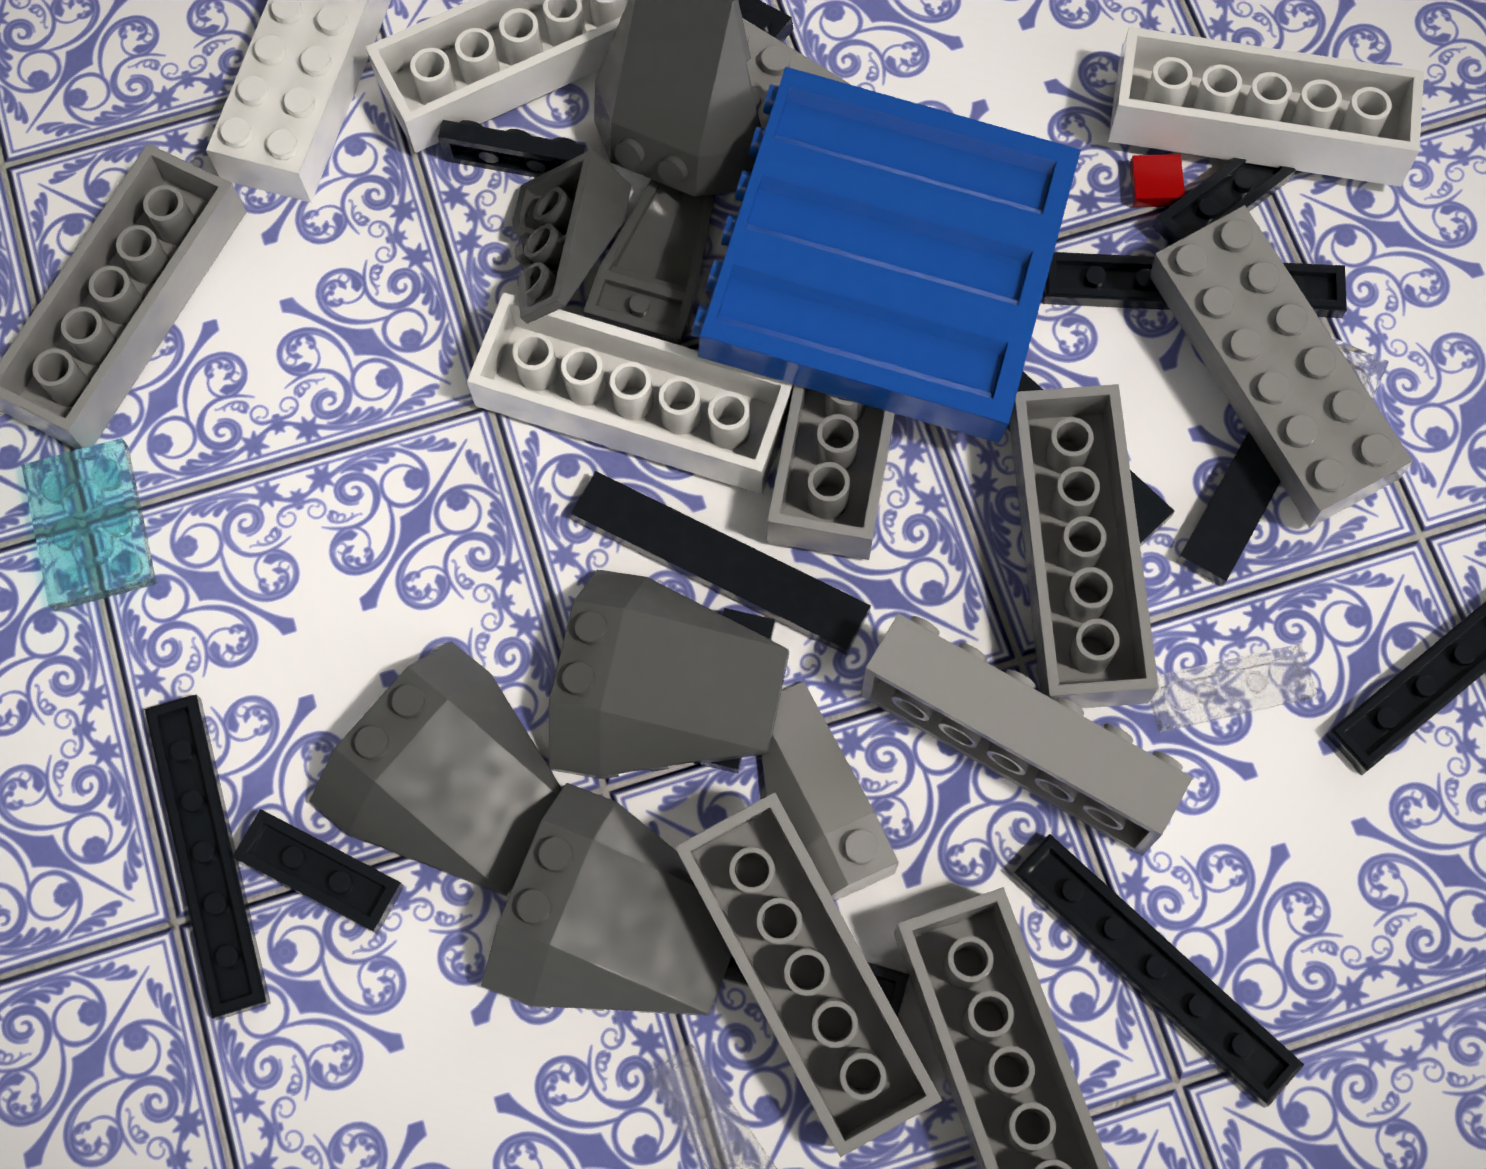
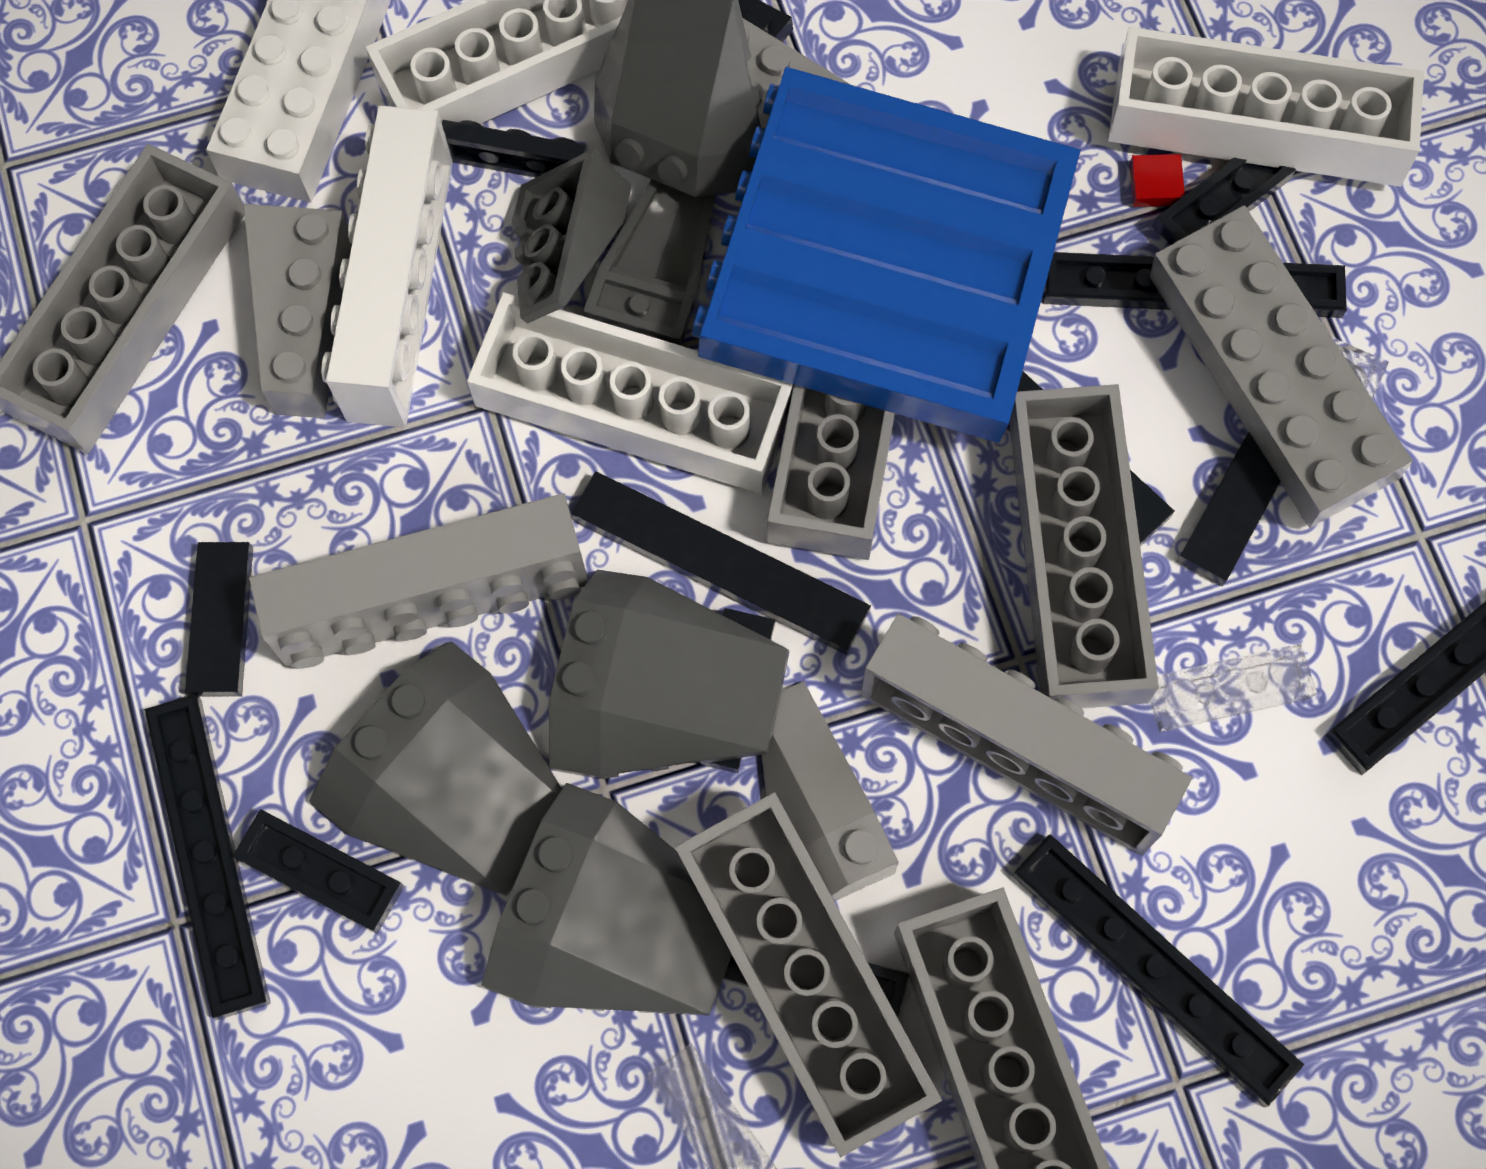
clear light blue plate [21,438,157,612] -> none
none -> black tile [185,542,253,697]
none -> light grey wedge [243,204,352,418]
none -> light grey brick [249,493,588,669]
none -> white brick [321,105,453,428]

